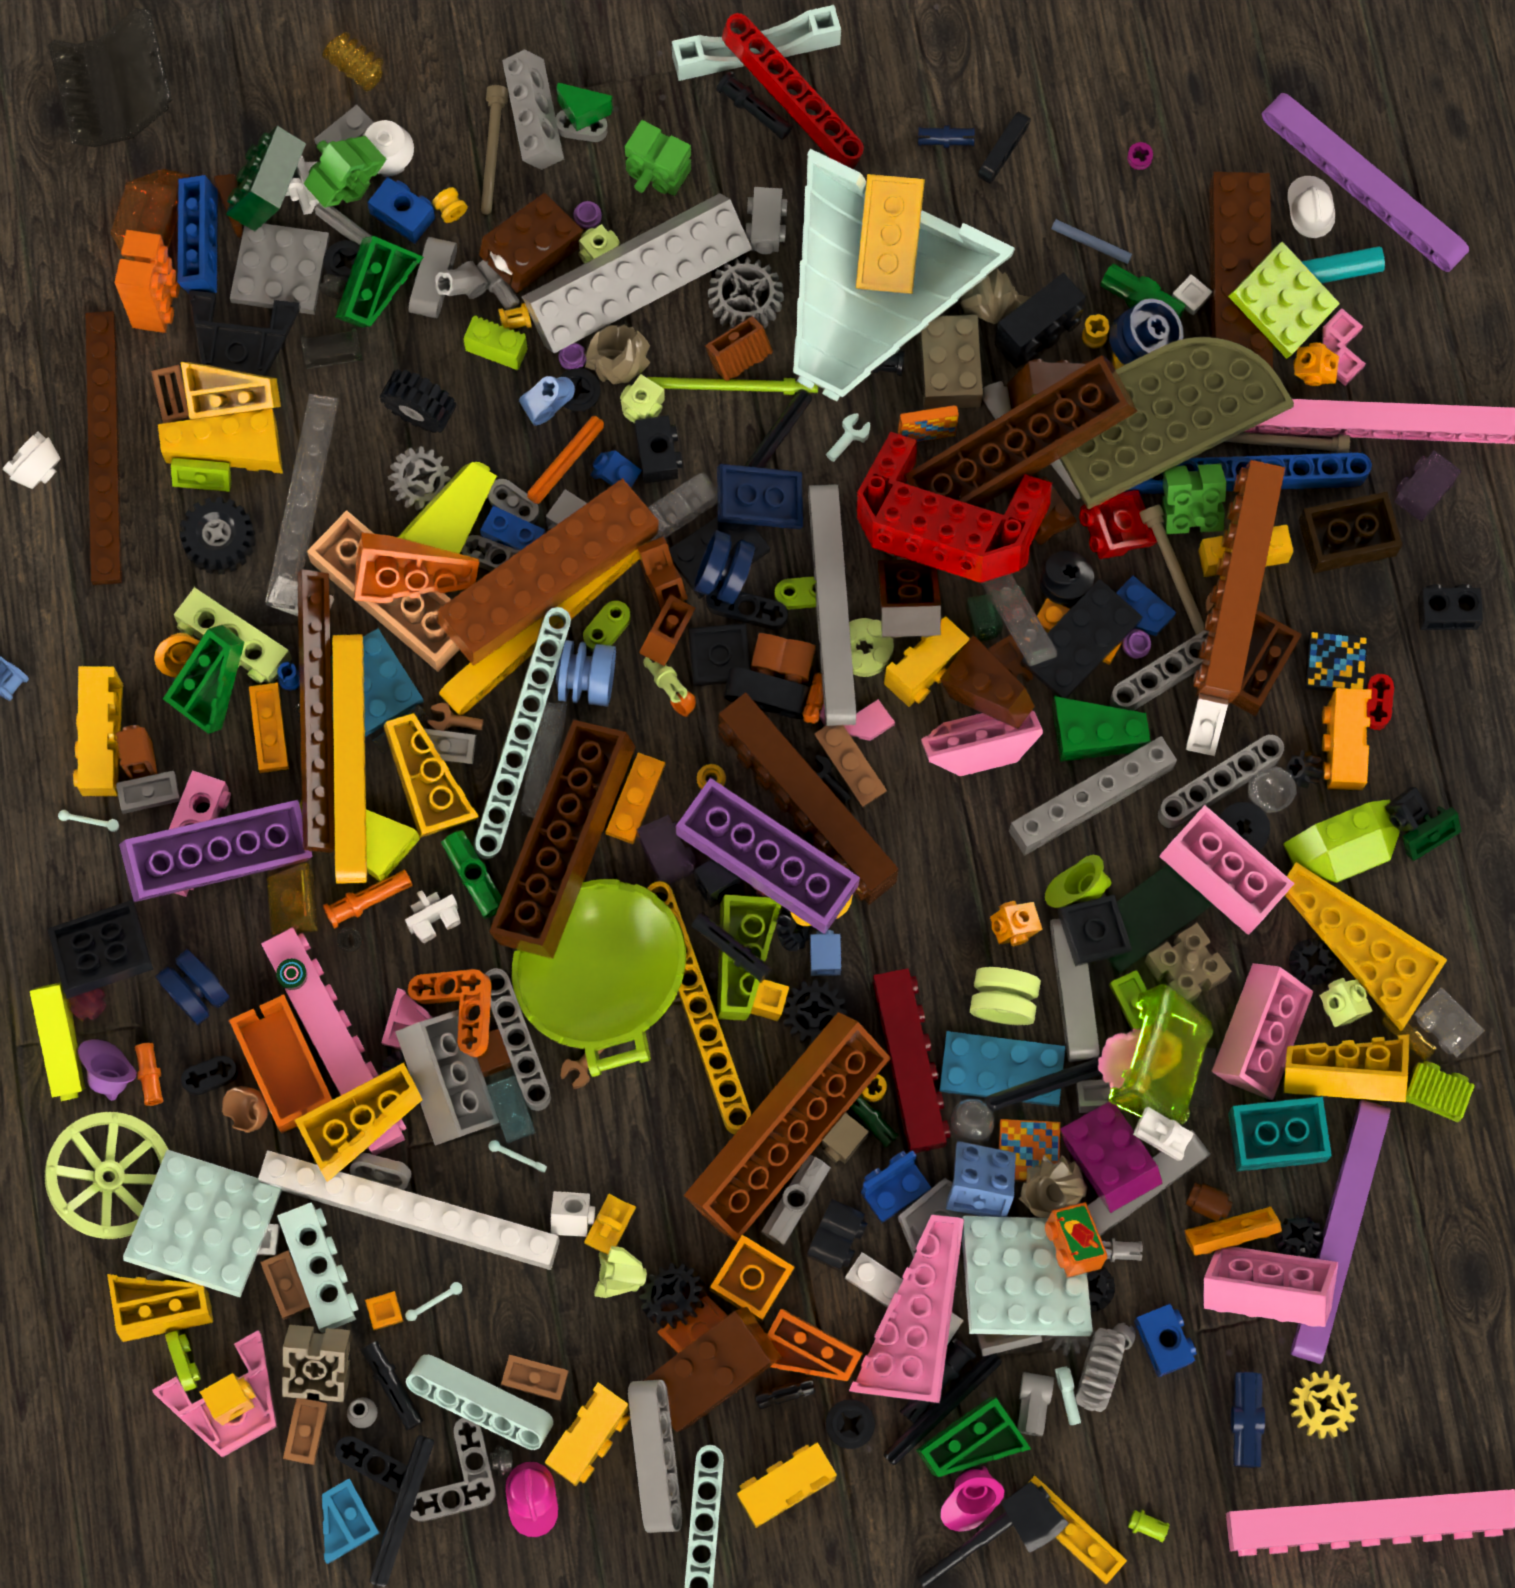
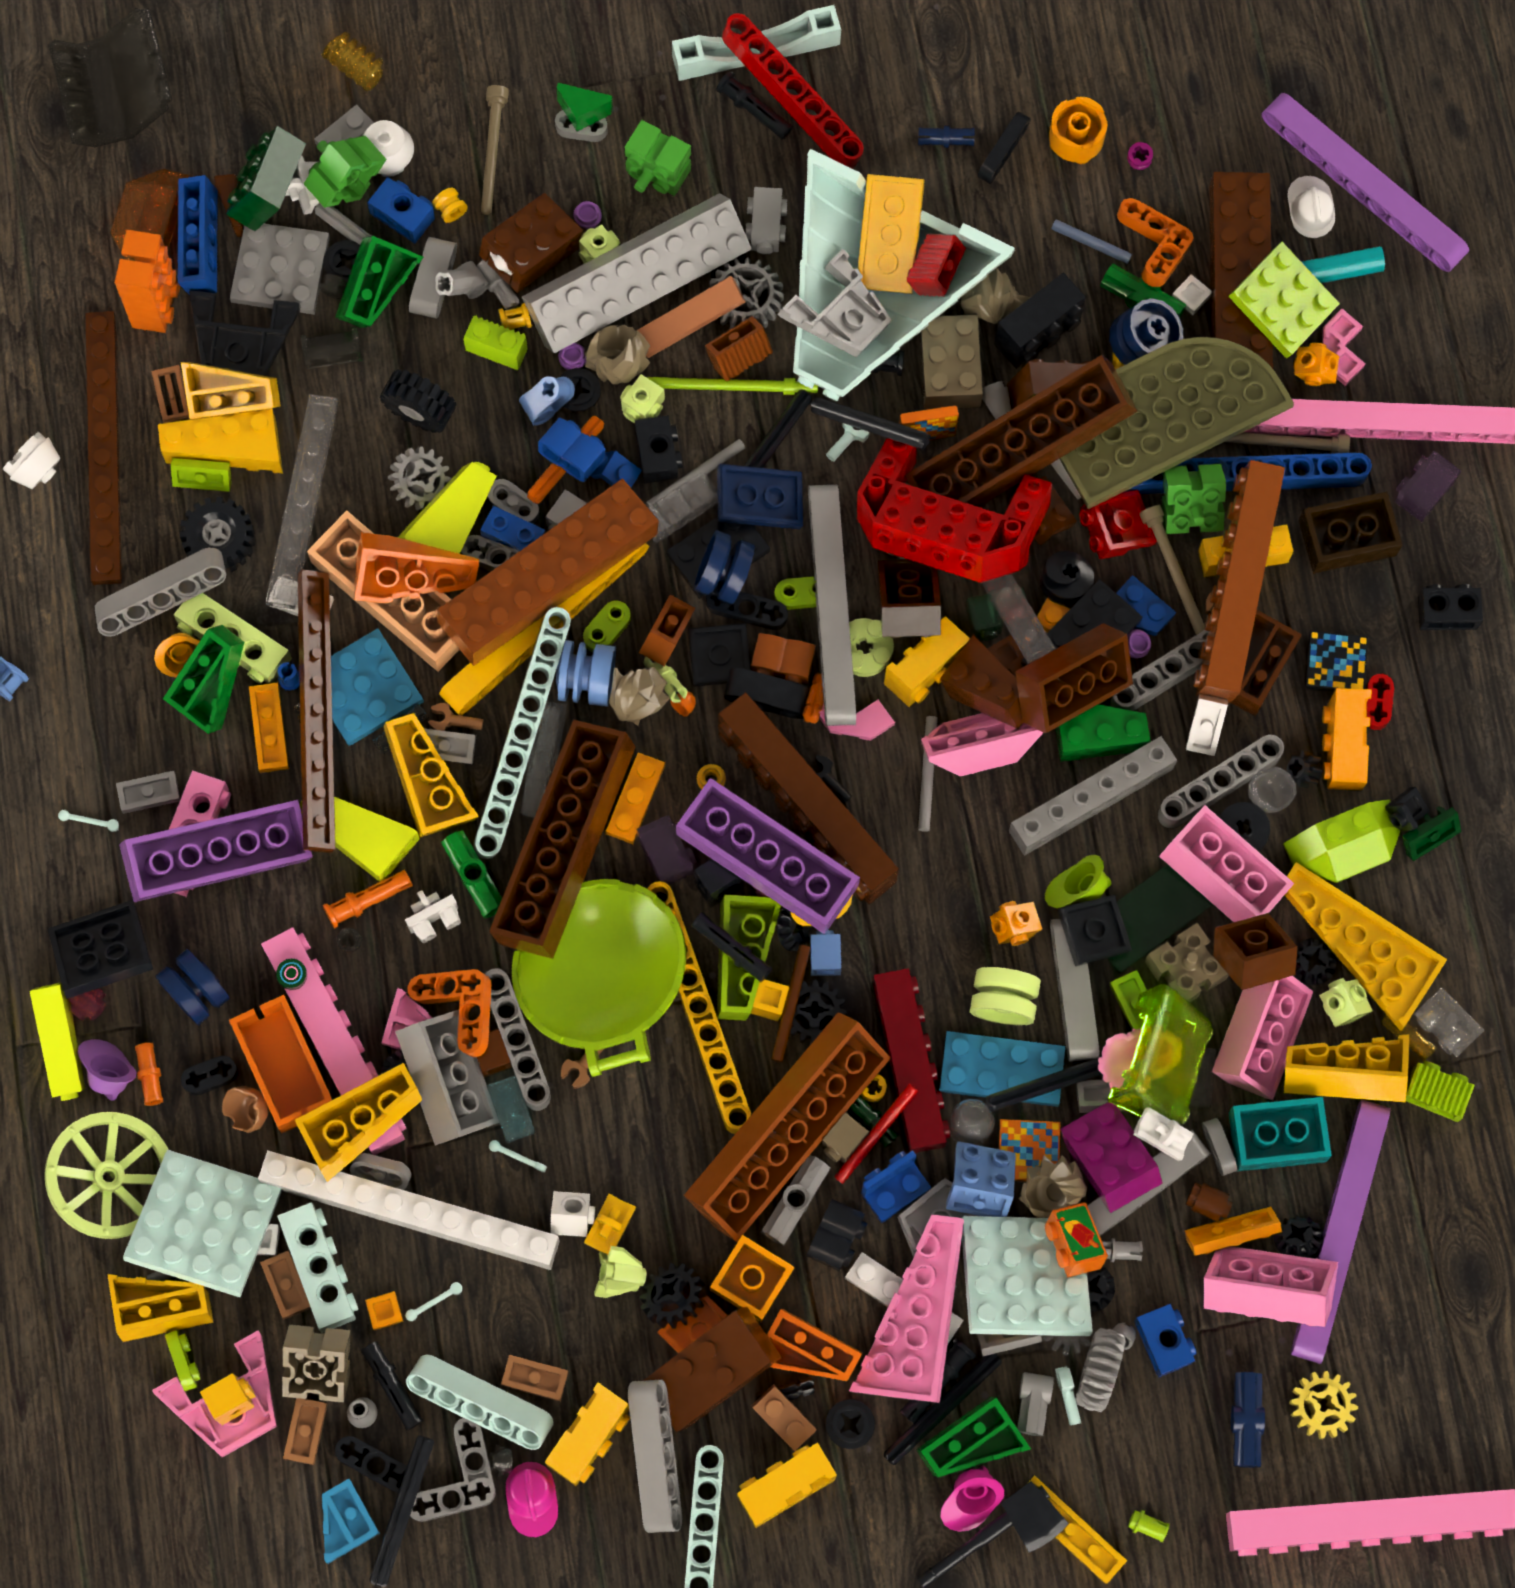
yellow wedge [73,666,123,796] -> none
dark orange brick [115,725,157,780] -> none
clear yellow slope [267,863,318,935] -> none
yellow beam [332,634,367,884] -> none
light grey brick [502,49,564,170] -> none
dark orange brick [637,537,688,610] -> none
medium nougat plate [814,725,887,808] -> none
yellow bush [1082,314,1110,348] -> none
none -> light grey beam [95,548,226,637]
none -> blue brick [538,418,605,482]
none -> dark tan hair [608,667,670,726]
none -> nougat tile [637,276,746,358]
none -> light grey bar [646,439,745,512]
none -> medium nougat plate [751,1384,817,1451]
none -> reddish brown bar [771,945,811,1063]
none -> light grey wing [777,249,892,357]
none -> black axle [810,397,930,449]
none -> red bar [834,1083,919,1184]
none -> red brick [906,234,966,297]
none -> light grey bar [918,716,938,832]
none -> reddish brown brick [1015,623,1133,734]
none -> light orange brick [1049,97,1108,164]
none -> orange beam [1117,198,1194,287]
none -> light grey beam [1202,1118,1237,1176]
none -> reddish brown brick [1213,913,1298,990]

